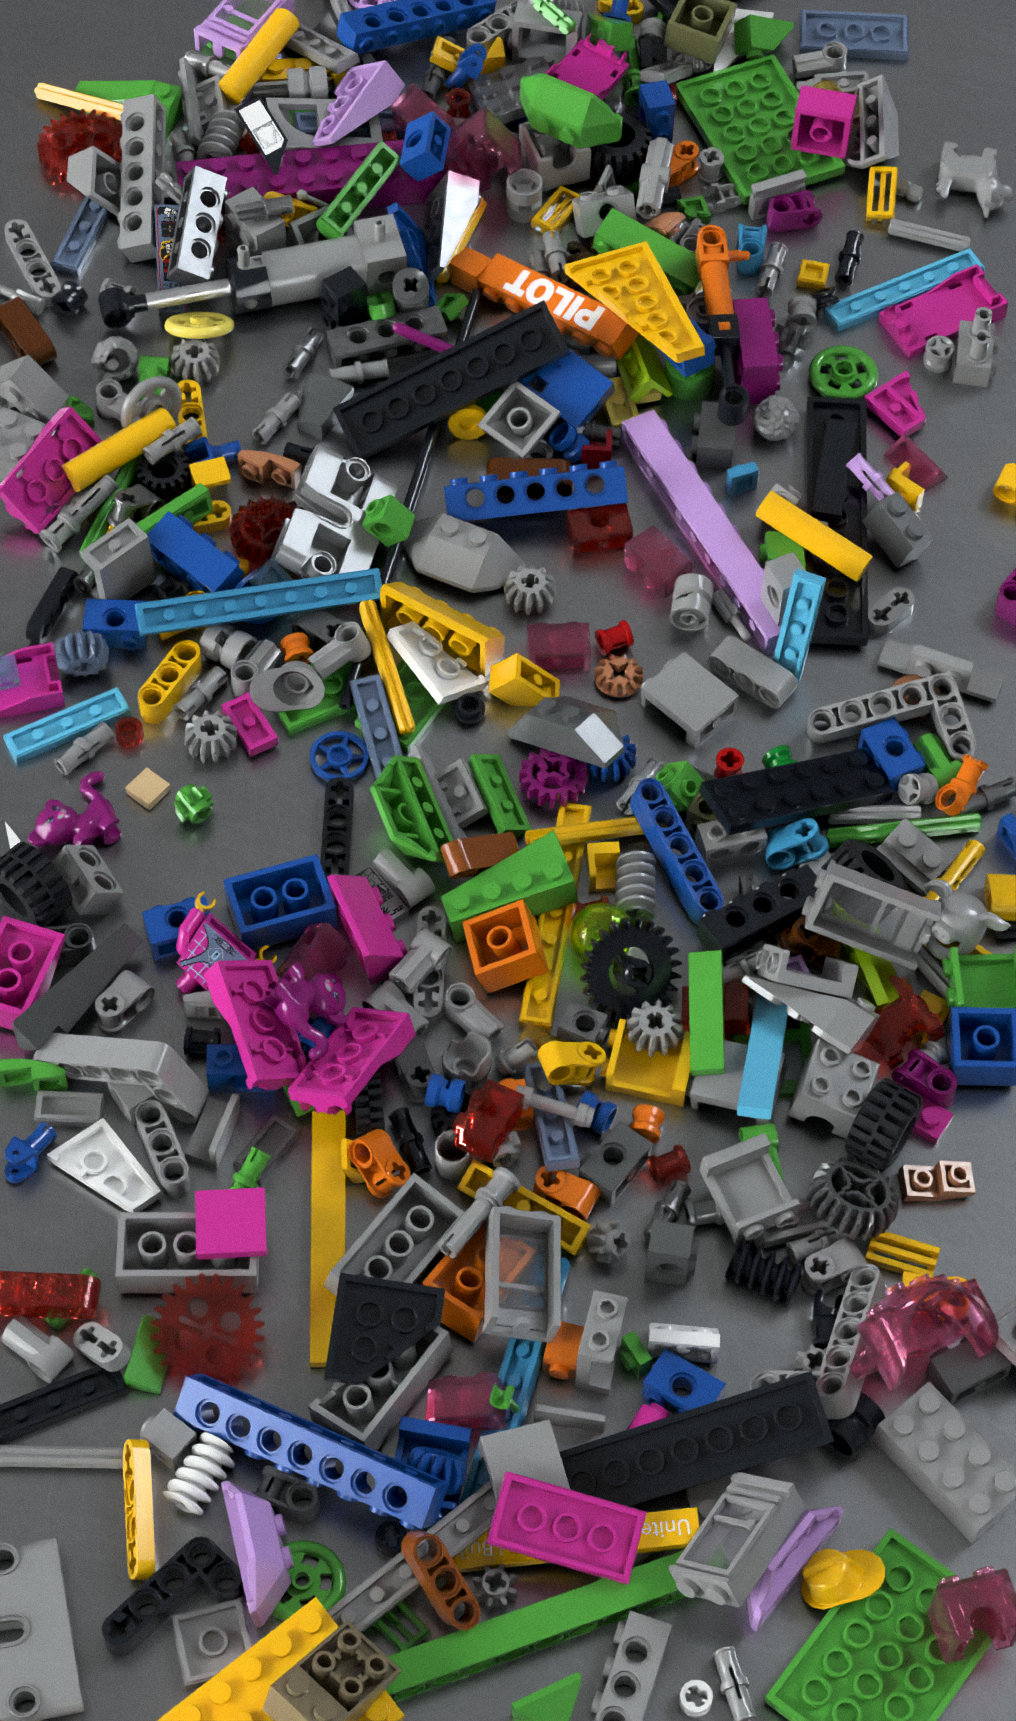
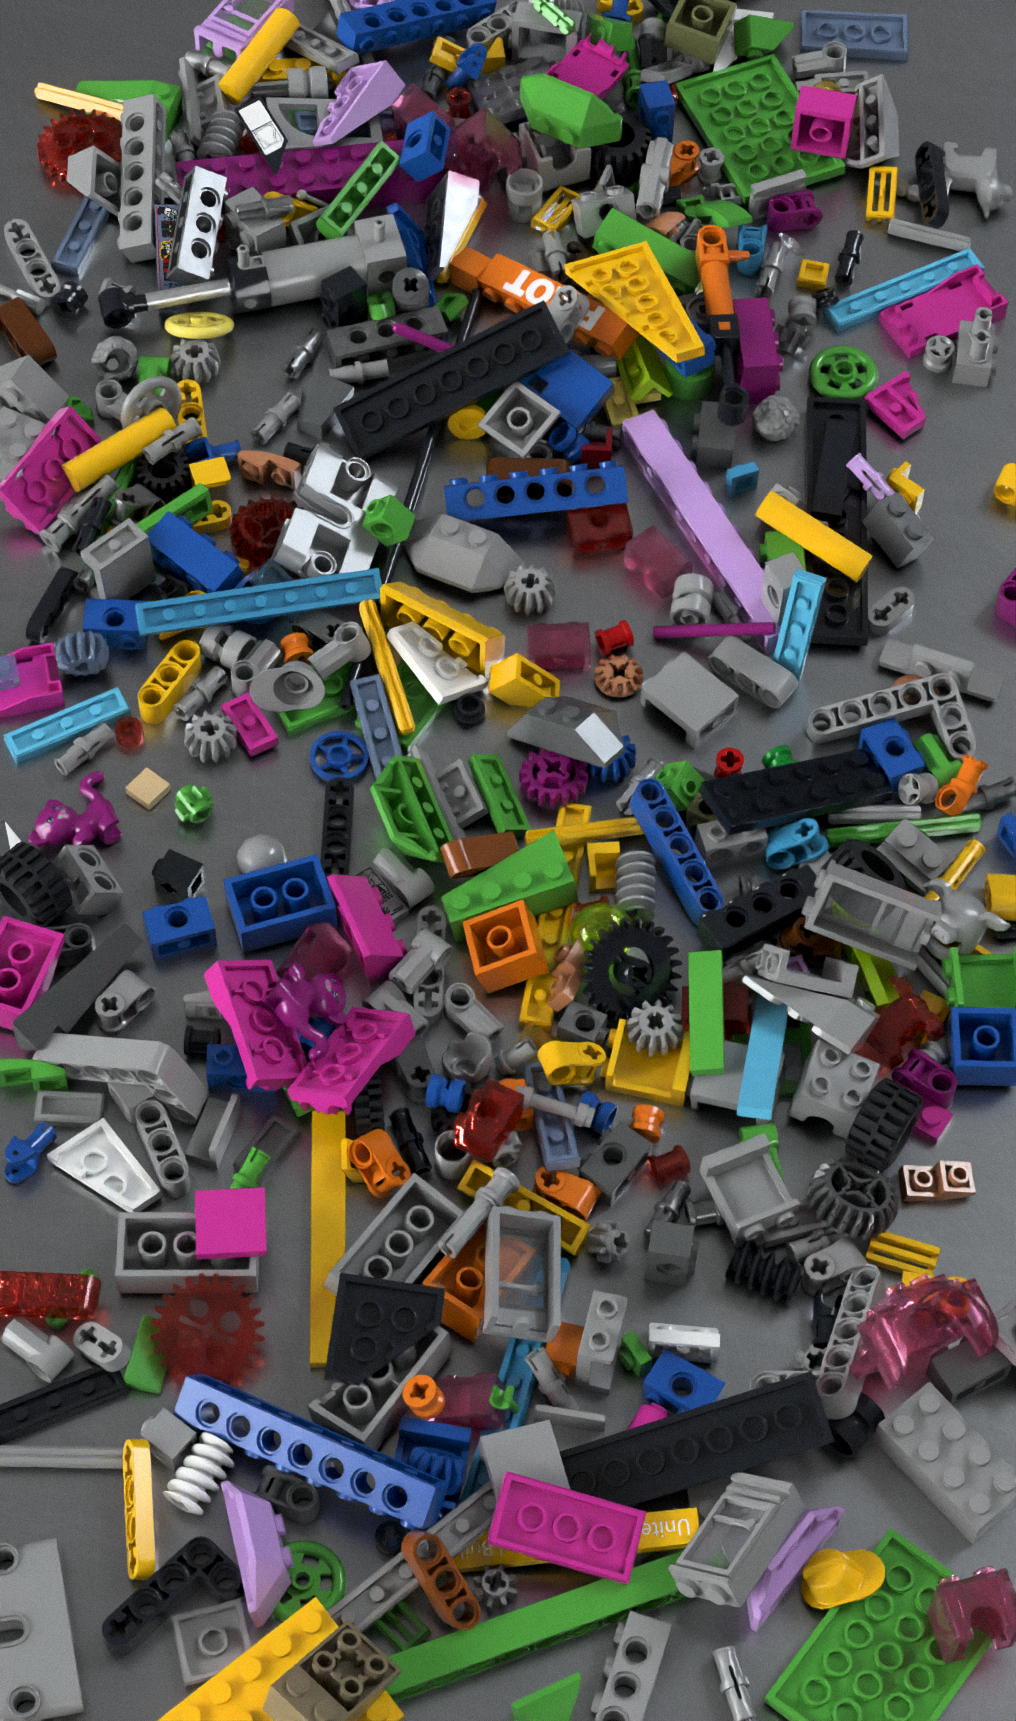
dark pink torso [176,891,277,994] -> none
white bush [679,1680,713,1718] -> none
clear pink slope [884,434,948,493] -> none
none -> black pin [72,496,112,557]
none -> black brick [152,849,205,901]
none -> light grey hair [236,834,287,874]
none -> orange wheel [402,1375,445,1420]
none -> light grey pin [524,1347,580,1410]
none -> light grey piece [547,285,590,343]
none -> nougat slope [547,937,585,1012]
none -> magenta bar [653,622,776,638]
none -> bright green slope [695,200,753,228]
none -> clear plant [779,232,805,256]
none -> black beam [915,141,949,229]

